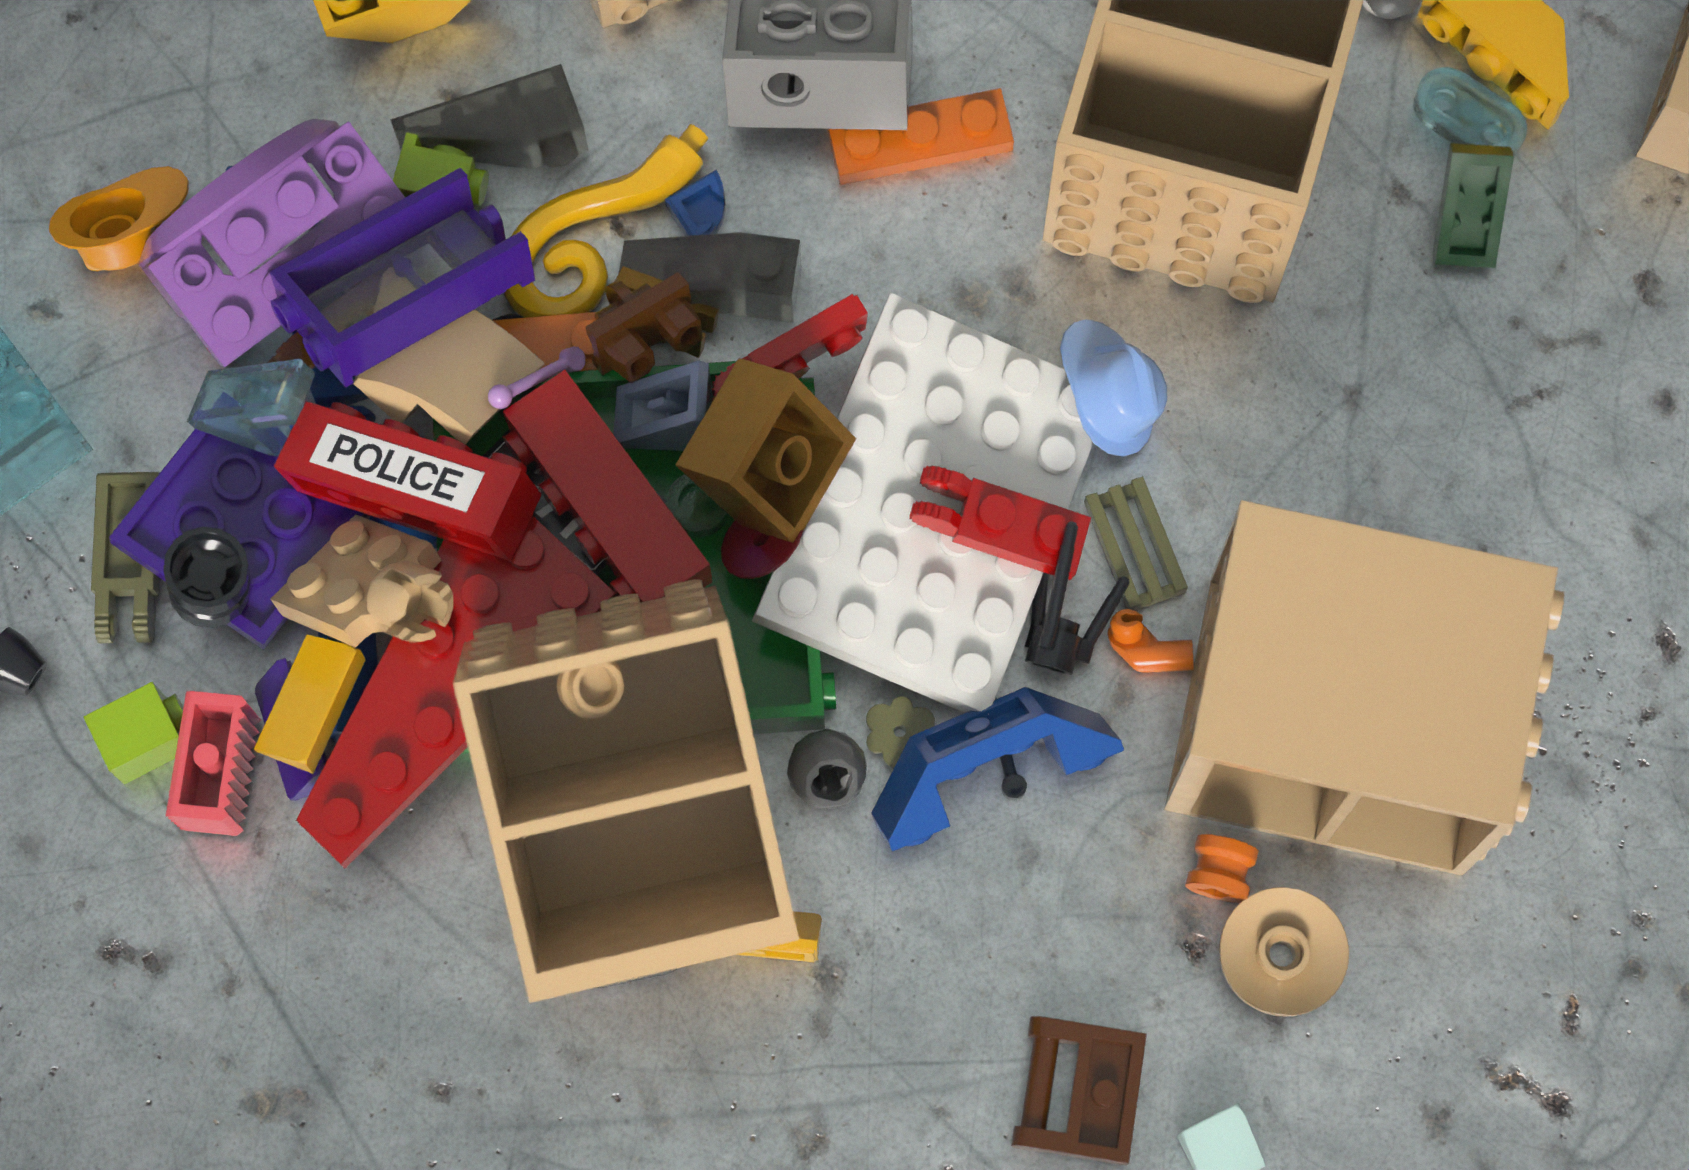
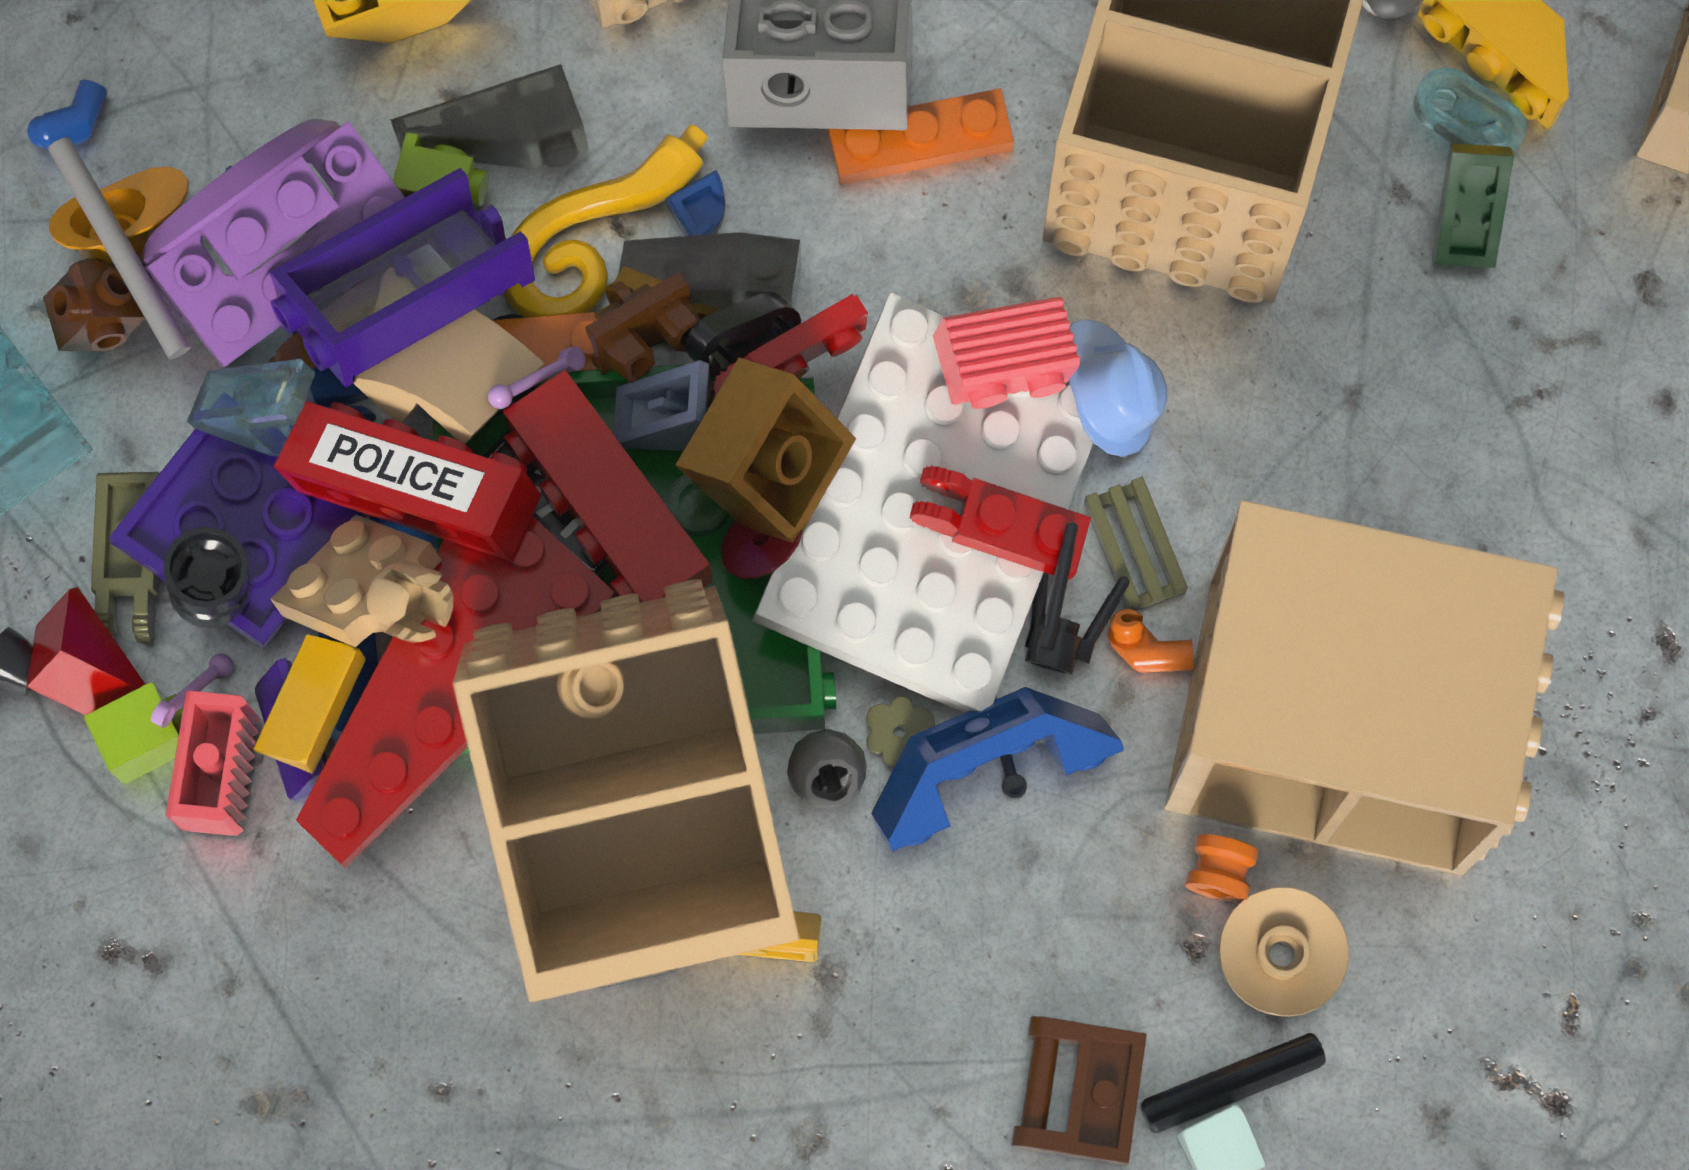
none -> blue arm [27,80,108,150]
none -> red slope [27,587,146,715]
none -> reddish brown brick [43,258,145,352]
none -> light grey bar [48,137,191,360]
none -> lavender hinge [151,653,233,728]
none -> black beam [685,291,801,377]
none -> coral brick [932,296,1080,409]
none -> black axle [1140,1033,1326,1133]

